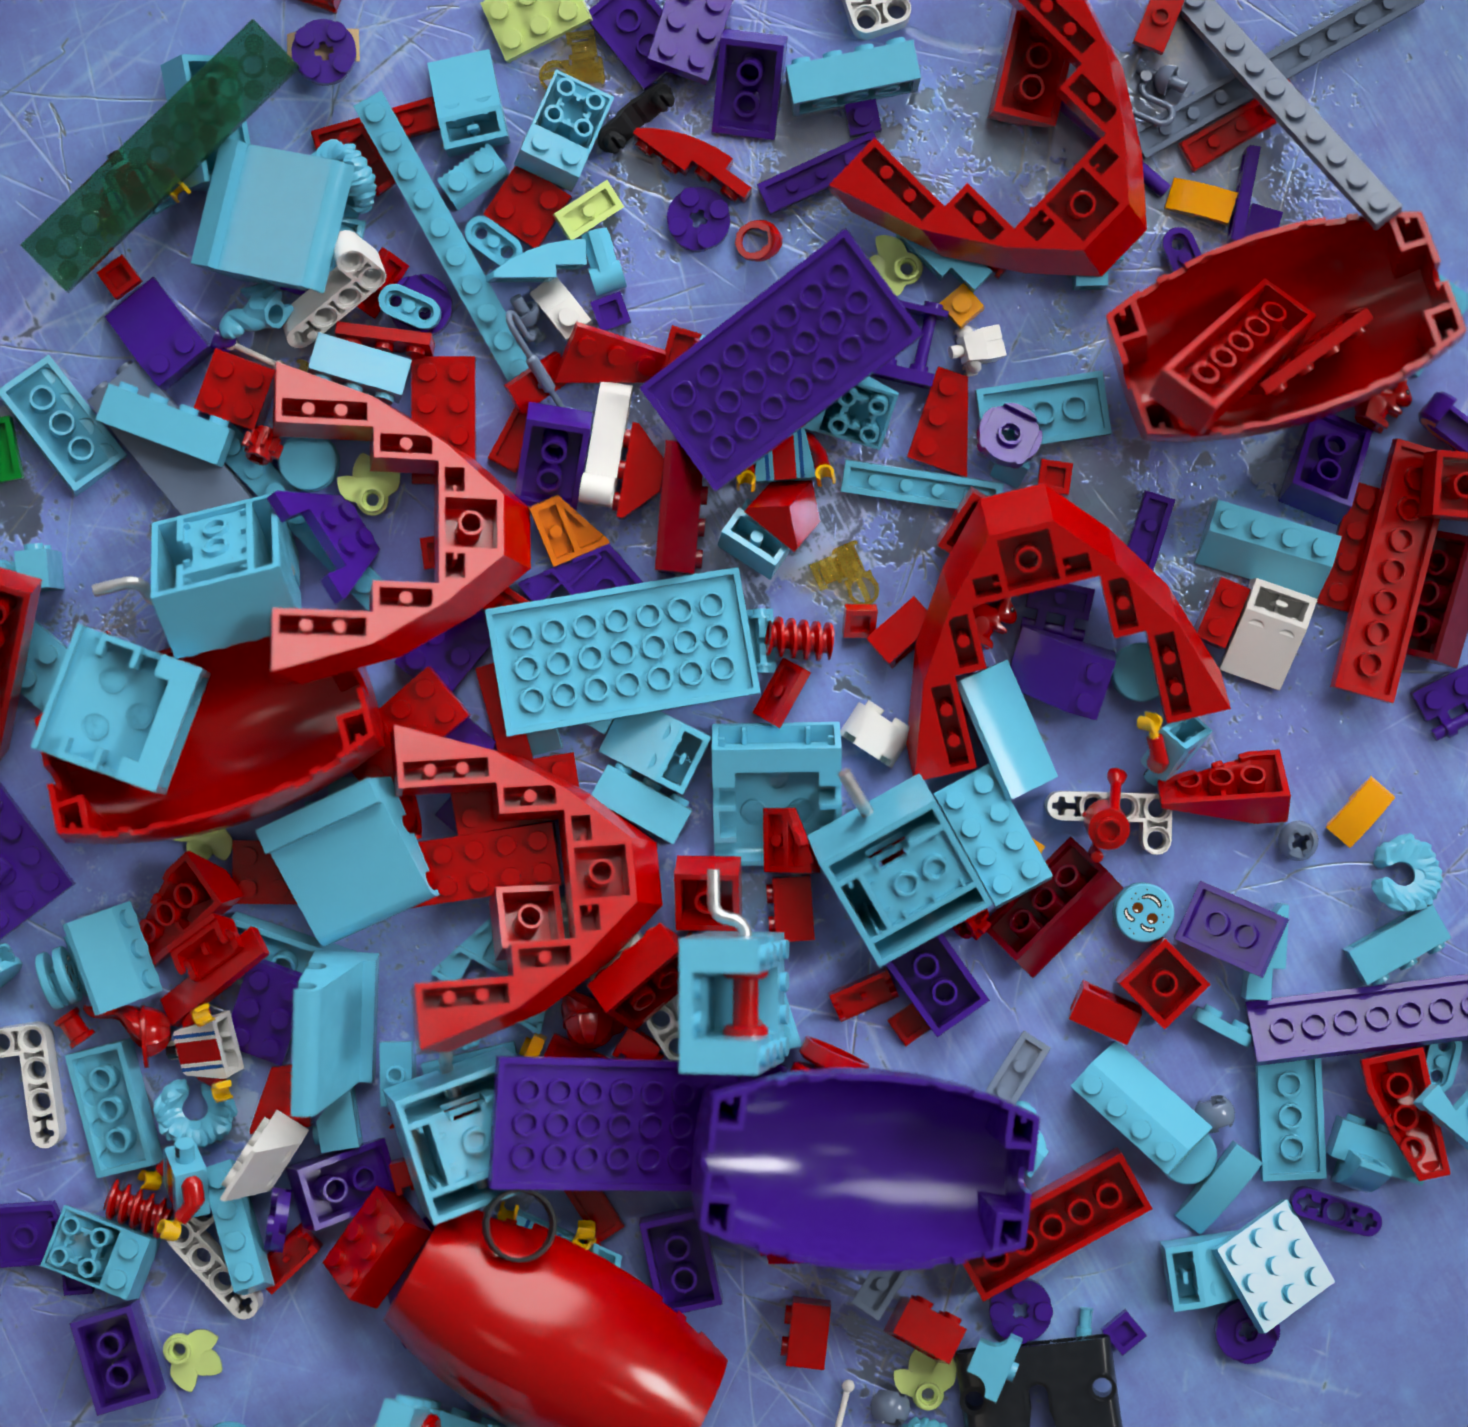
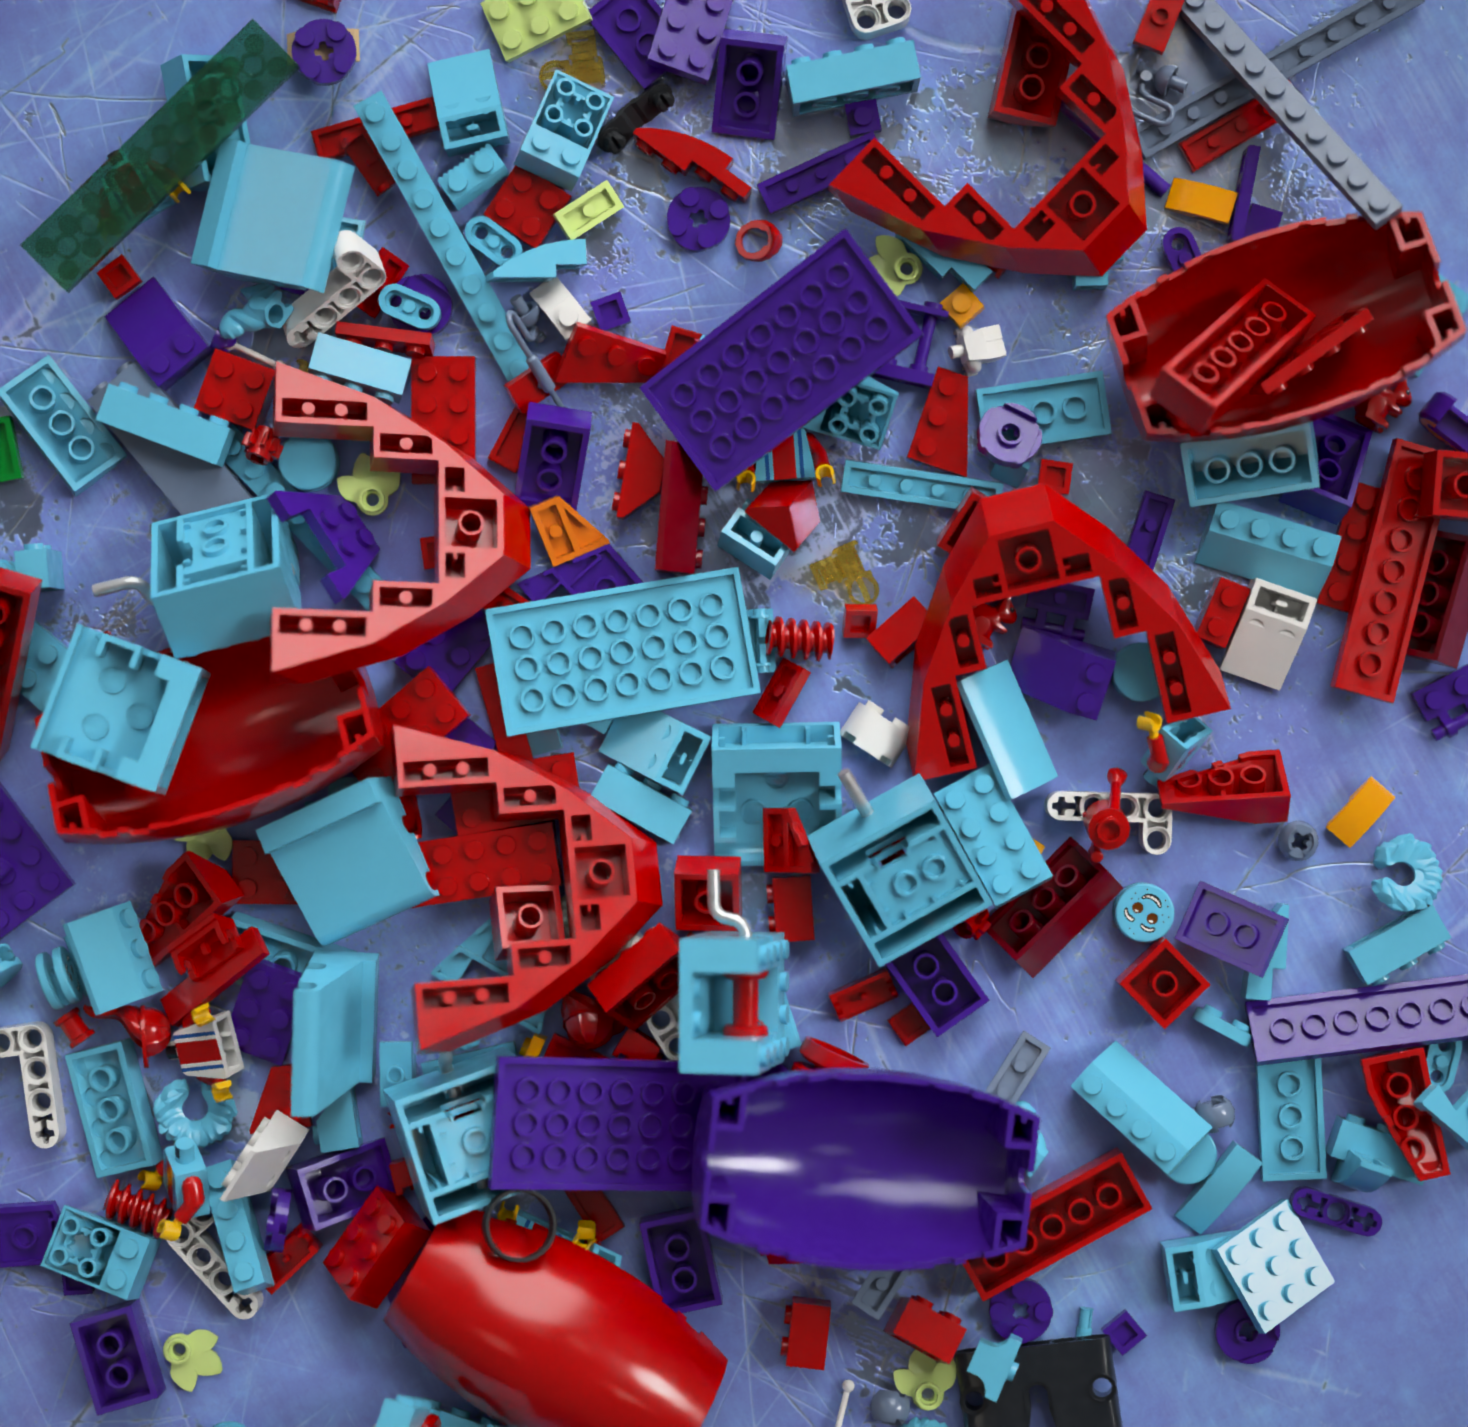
medium azure piece [312,139,377,218] -> none
white beam [579,382,633,508] -> none
medium azure piece [581,227,627,296] -> none
red hinge [1069,980,1142,1045] -> none
none -> medium azure slope [1180,421,1320,507]

